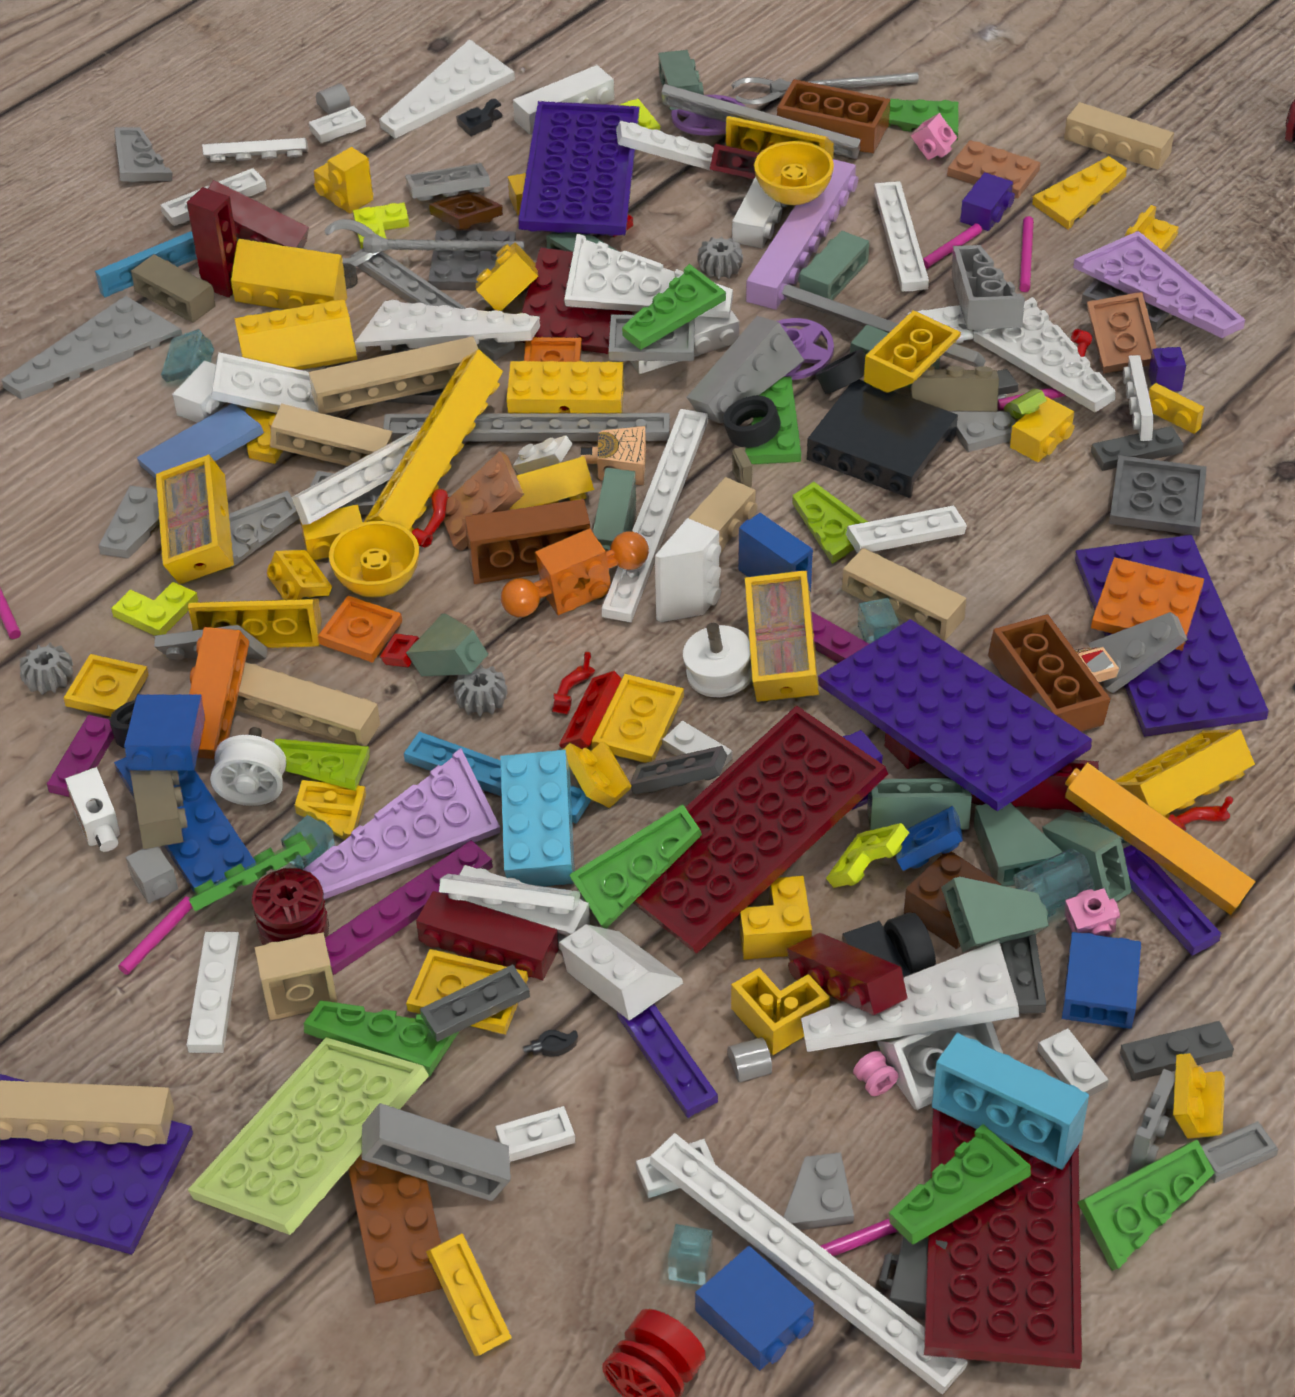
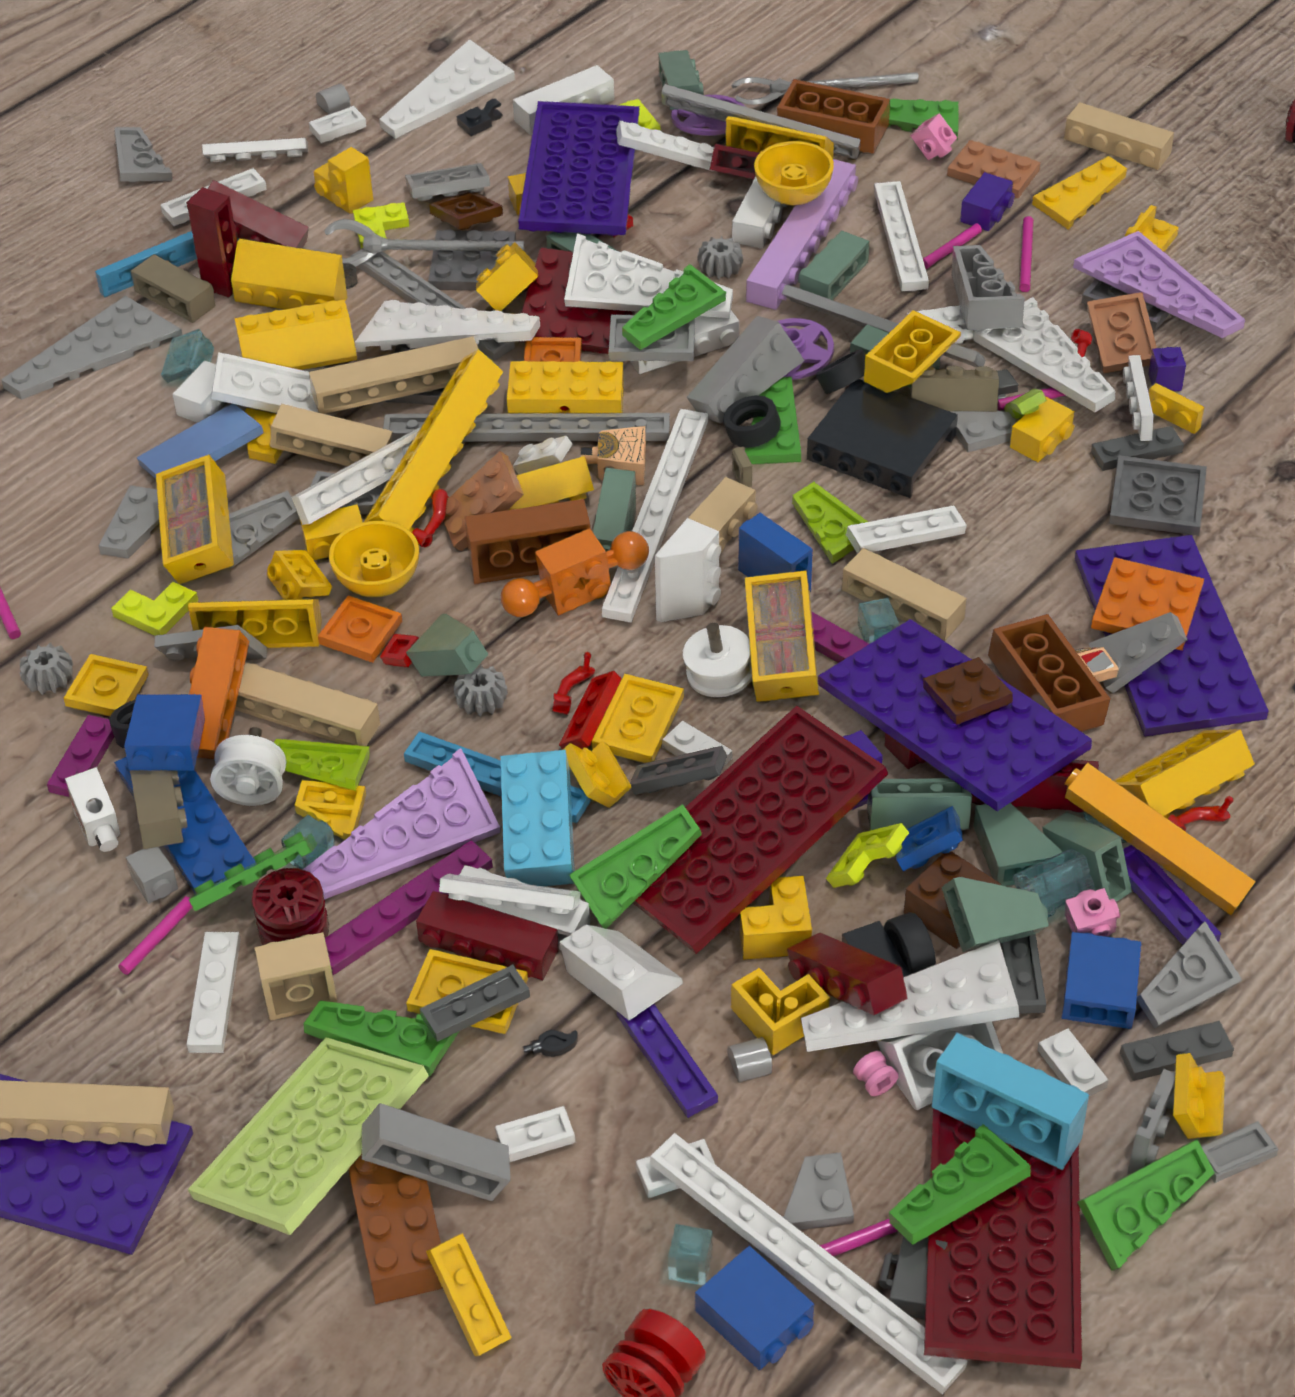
none -> reddish brown plate [923,657,1013,725]
none -> light grey wing [1137,921,1242,1029]

